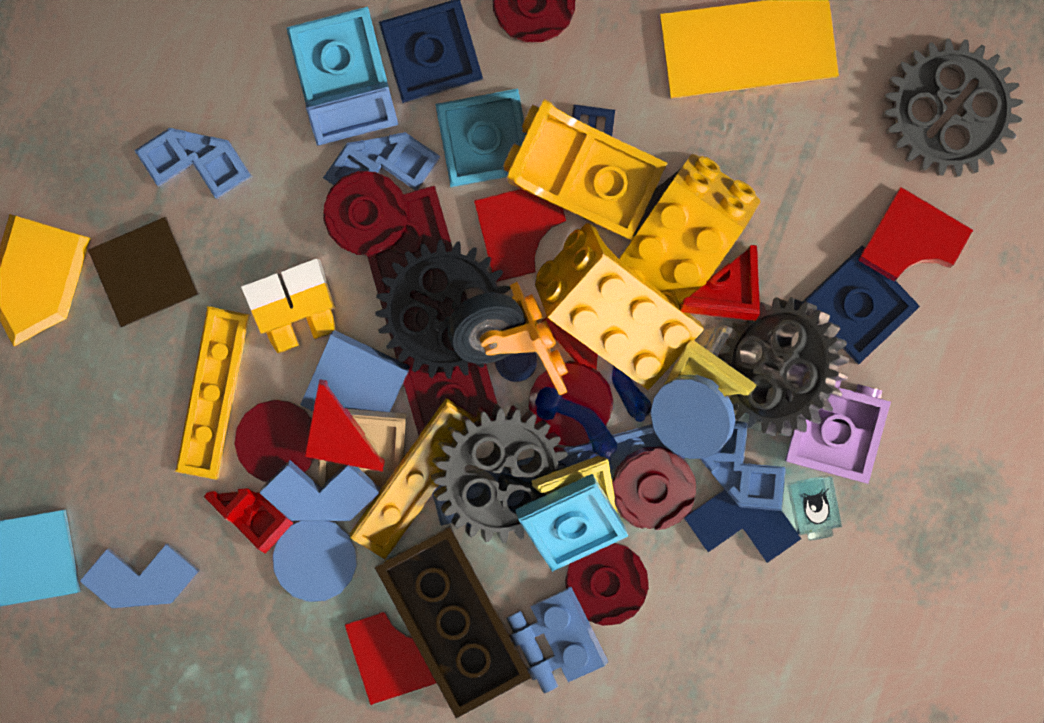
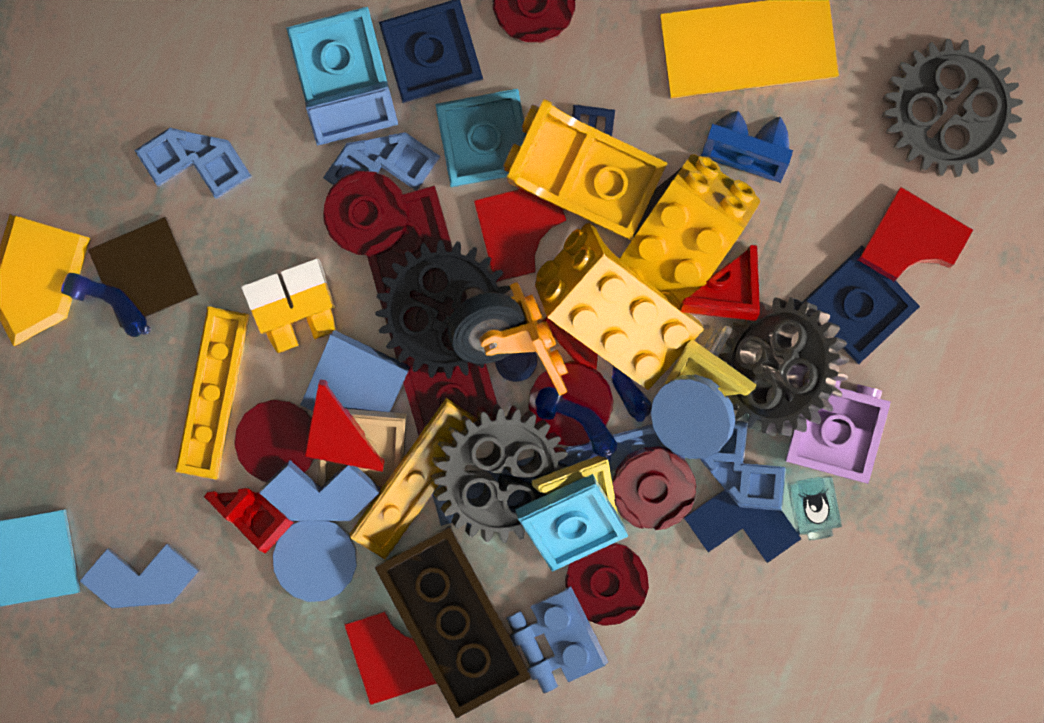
none -> clear blue piece [61,273,151,337]
none -> blue tile [701,110,793,183]

